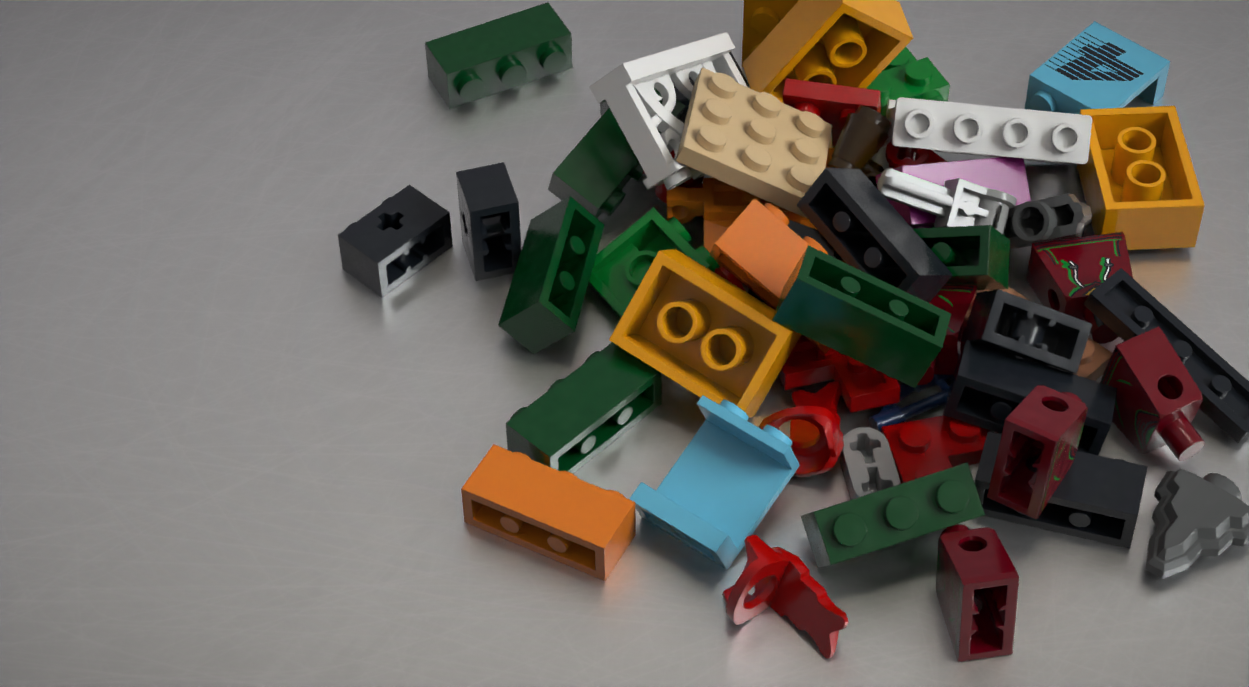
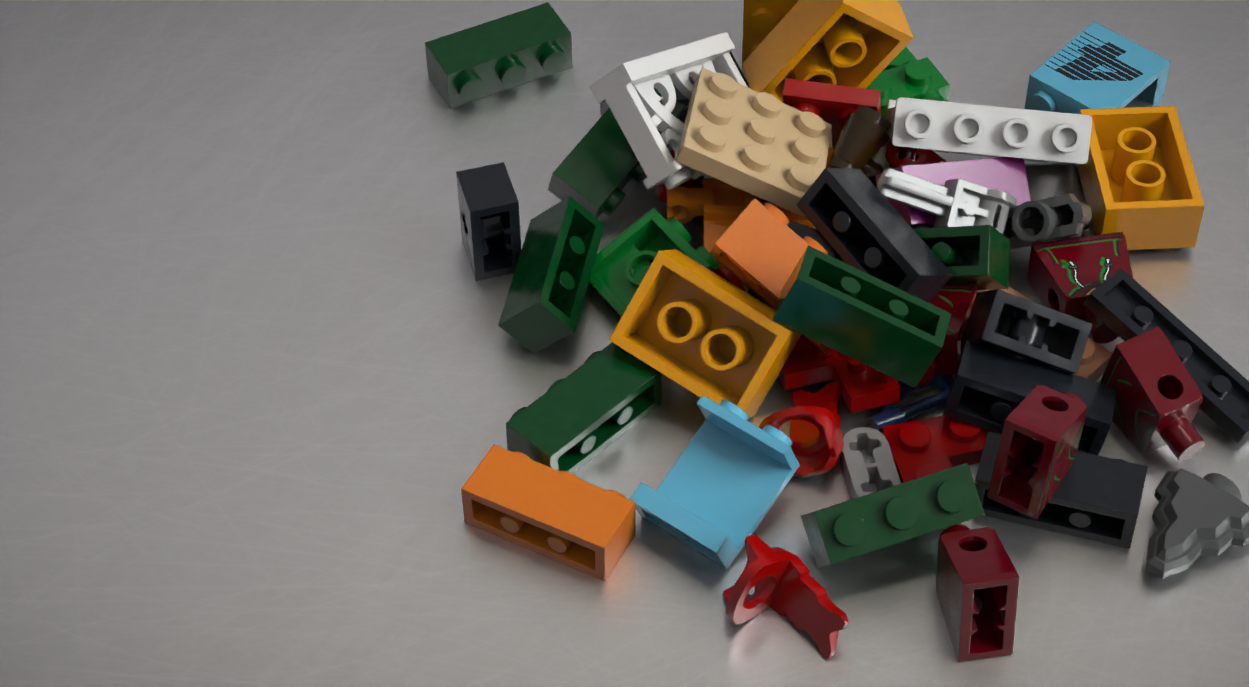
black brick [338,185,453,297] -> none

